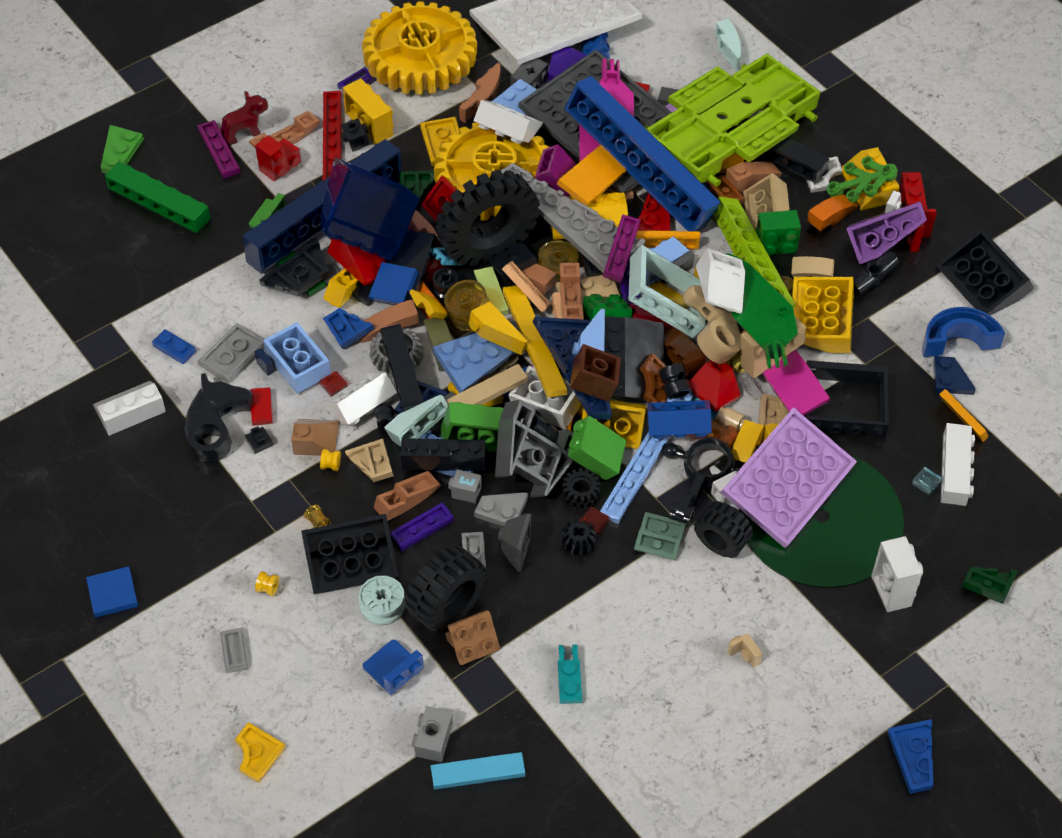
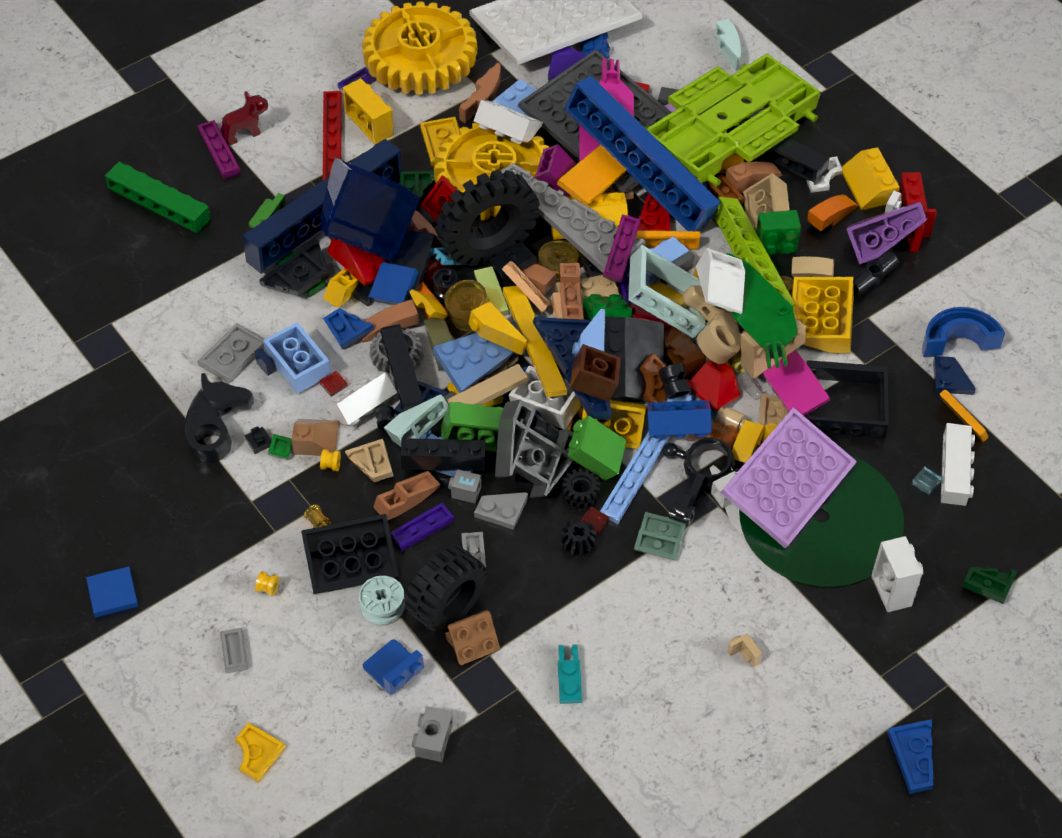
white slope [93,381,166,435] -> none
bright green wing [101,125,144,174] -> none
blue plate [152,329,196,364] -> none
nougat slope [249,111,320,148] -> none
red tile [250,387,273,426] -> none
red brick [255,135,301,182] -> none
black brick [341,118,369,152] -> none
medium azure tile [431,752,525,790] -> none
dark grey slope [498,513,531,573] -> none
dark grey brick [510,58,548,90] -> none
black tyre [694,501,753,558] -> none
bright green plant [827,156,898,203] -> none
black slope [936,228,1034,315] -> none
none -> green tile [268,434,292,460]

